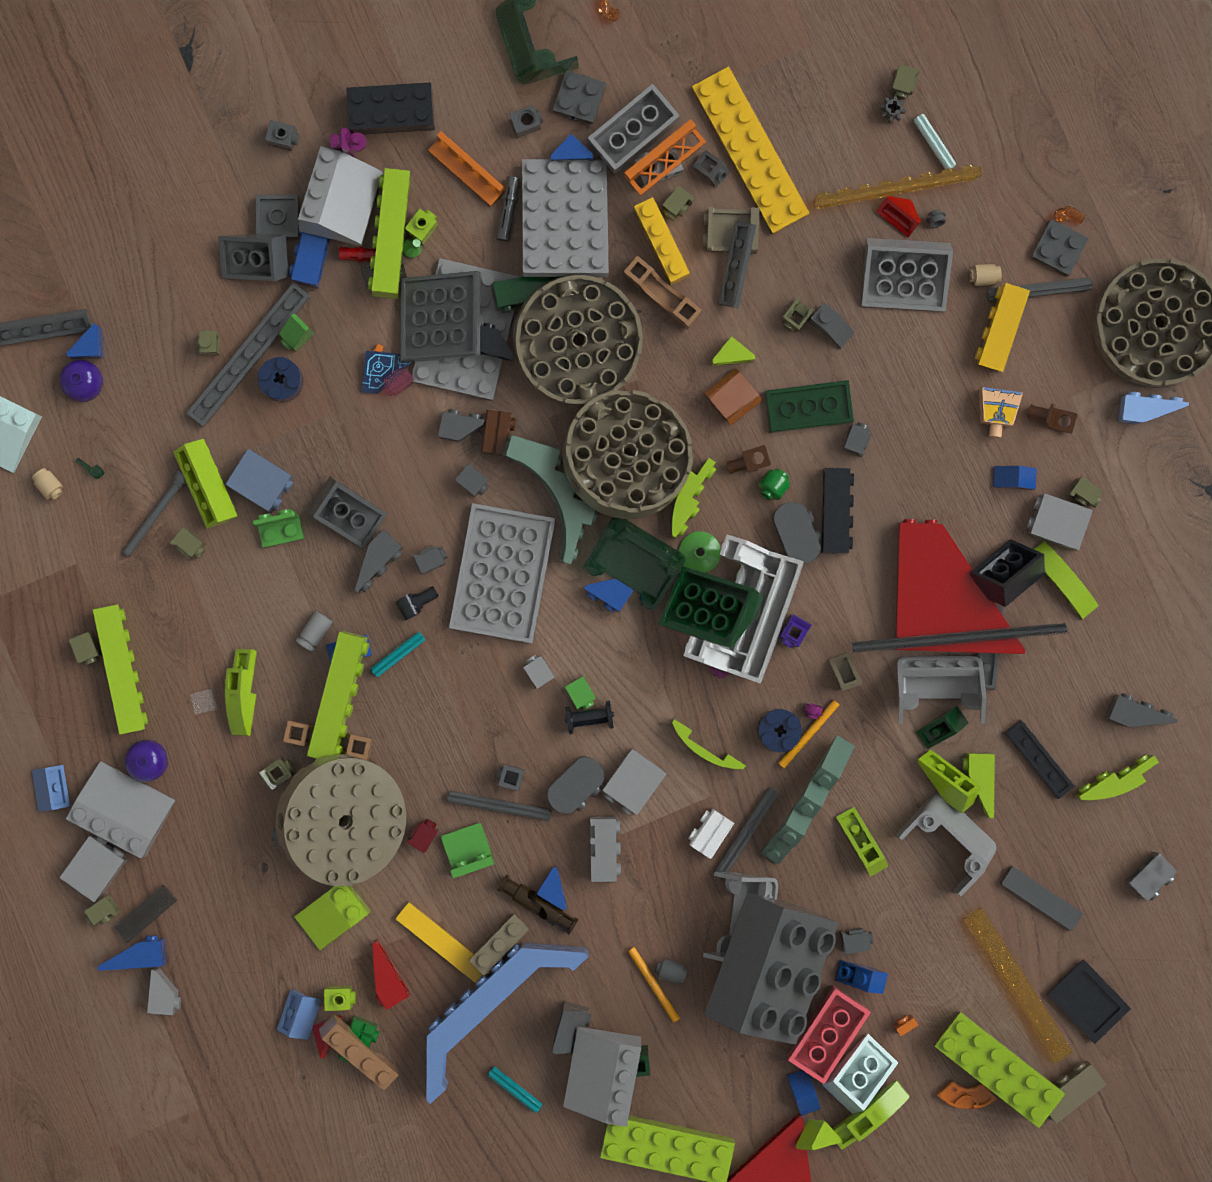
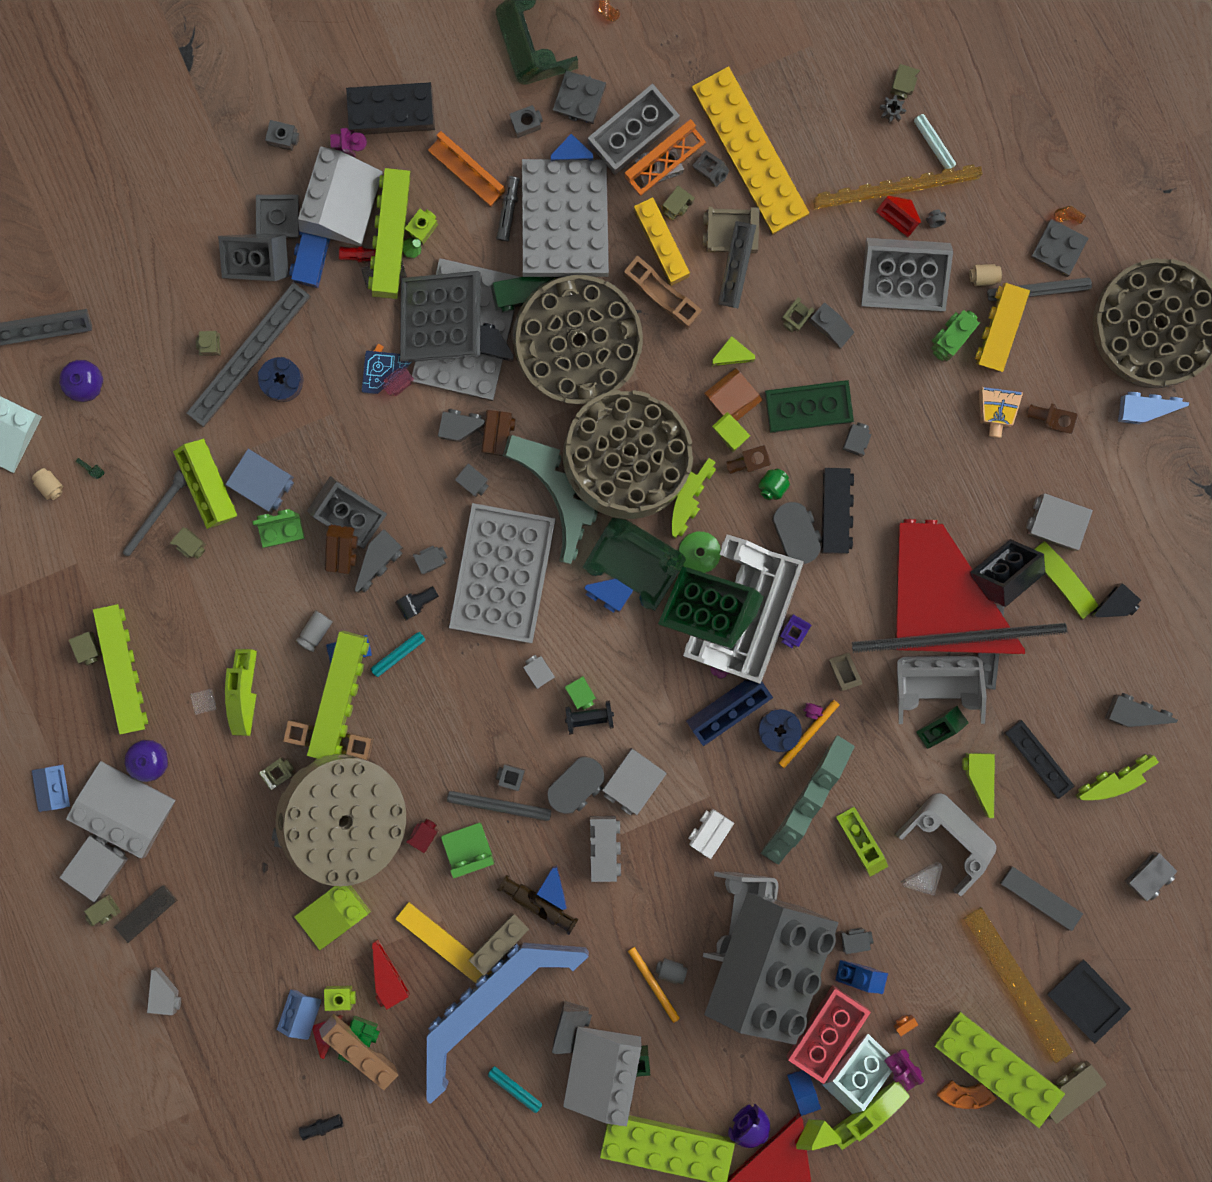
blue slope [66,323,103,360] -> none
blue slope [98,935,166,971] -> none
bright green slope [279,313,314,352] -> none
lime slope [672,719,746,769] -> none
dark grey axle [714,788,778,880] -> none
lime slope [917,750,980,814] -> none
blue slope [993,466,1037,490] -> none
olive brick [1066,477,1103,508] -> none
none -> black pin [299,1114,344,1141]
none -> reddish brown brick [325,525,358,574]
none -> dark blue brick [686,679,773,746]
none -> lime slope [712,412,750,452]
none -> dark purple cylinder [728,1104,770,1148]
none -> magenta hips [884,1049,925,1092]
none -> clear slope [901,861,943,896]
none -> bright green brick [931,310,980,361]
none -> black slope [1090,583,1141,618]

